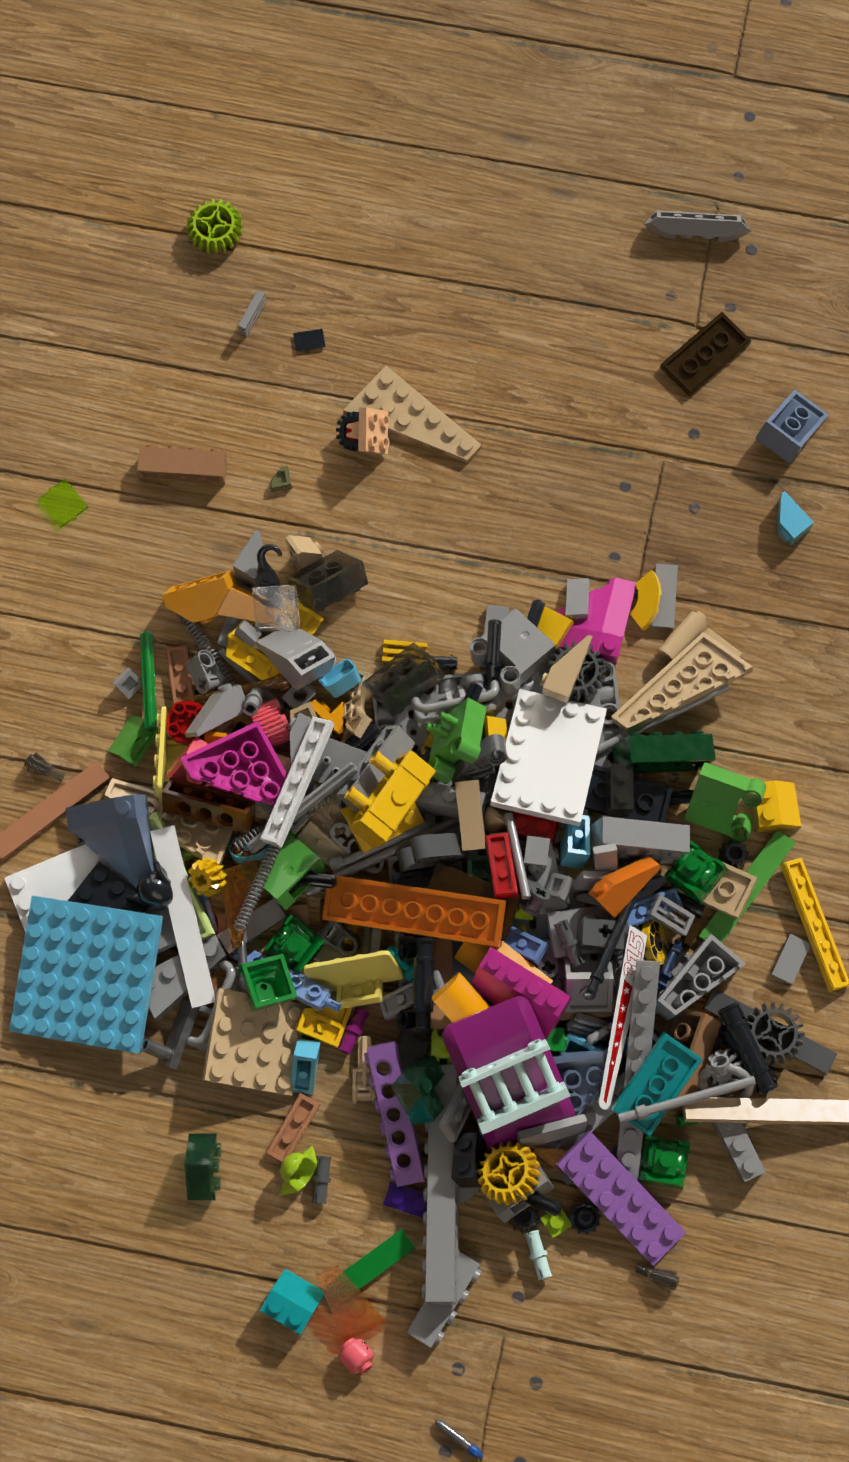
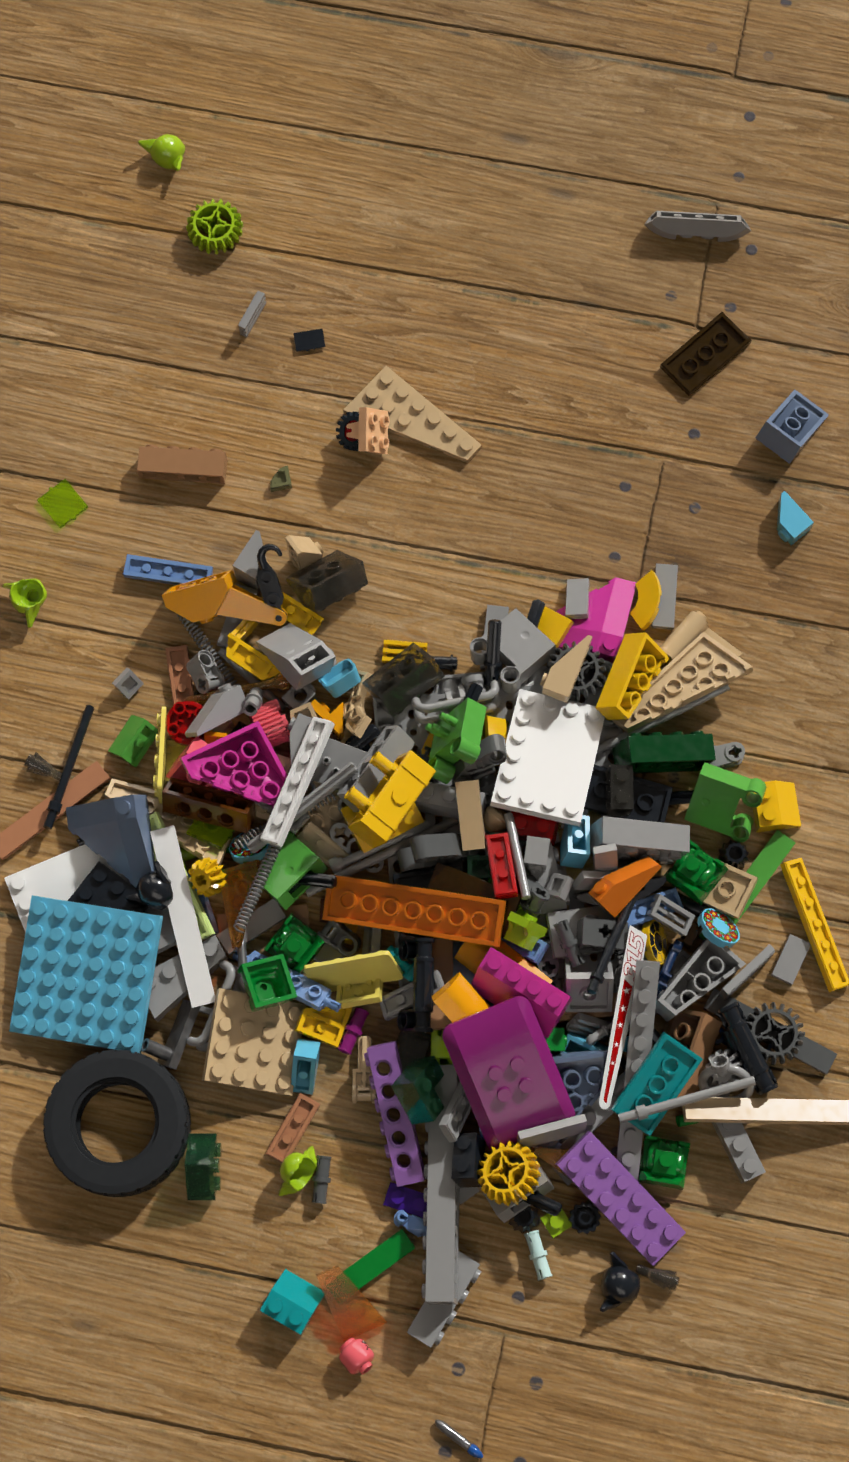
green axle [140,630,158,732] -> none
light grey tile [235,620,261,647] -> none
clear slope [252,585,300,633] -> none
light aqua fence [458,1039,570,1134] -> none
none -> lime piece [2,579,47,628]
none -> black bar [43,705,94,830]
none -> black tyre [43,1050,191,1197]
none -> medium blue plate [123,554,214,585]
none -> lime piece [138,134,185,171]
none -> clear neon green piece [186,820,235,850]
none -> medium blue arm [394,1210,427,1237]
none -> lime brick [504,911,548,952]
none -> yellow wedge [595,632,670,720]
none -> black piece [600,1252,640,1312]
none -> tile [697,908,740,948]
none -> light grey piece [710,742,745,769]
none -> light grey tile [718,944,775,1000]

